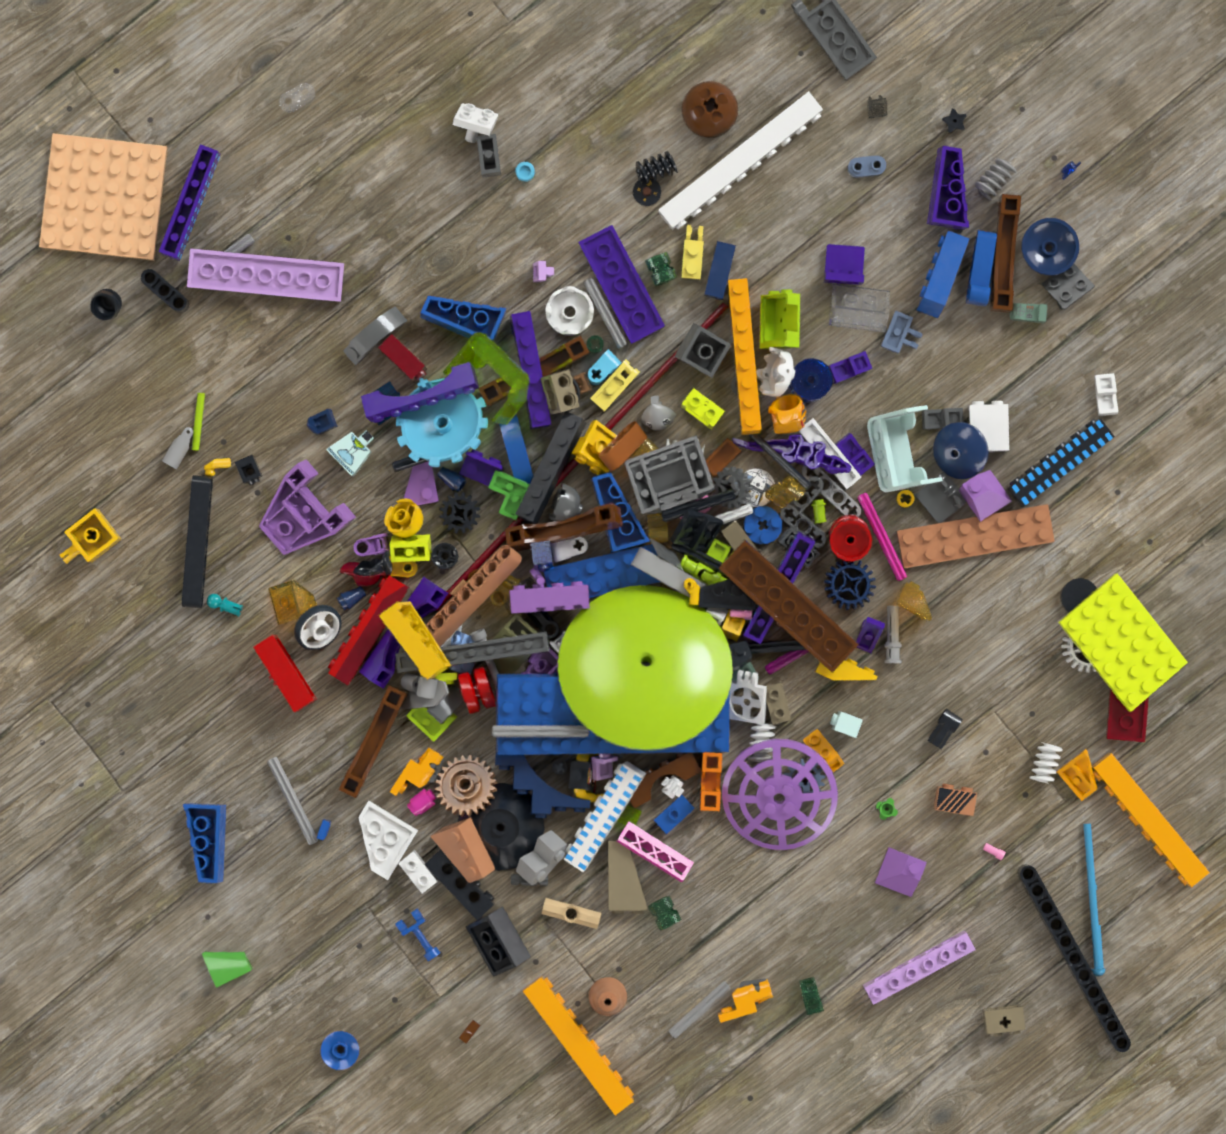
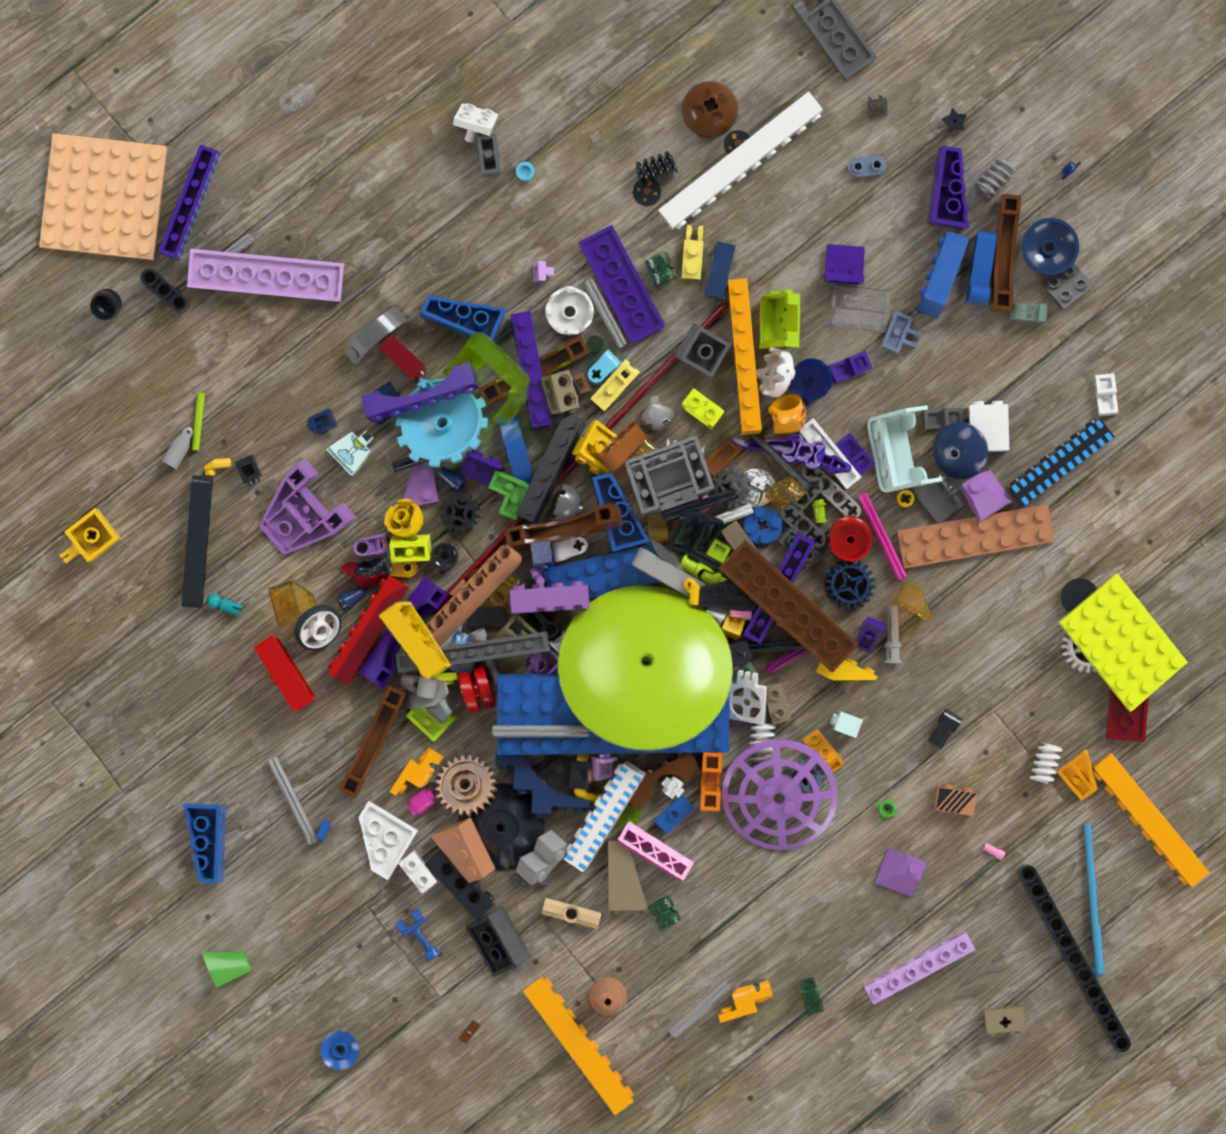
none -> black plate [467,607,506,626]
none -> piece [724,130,750,155]

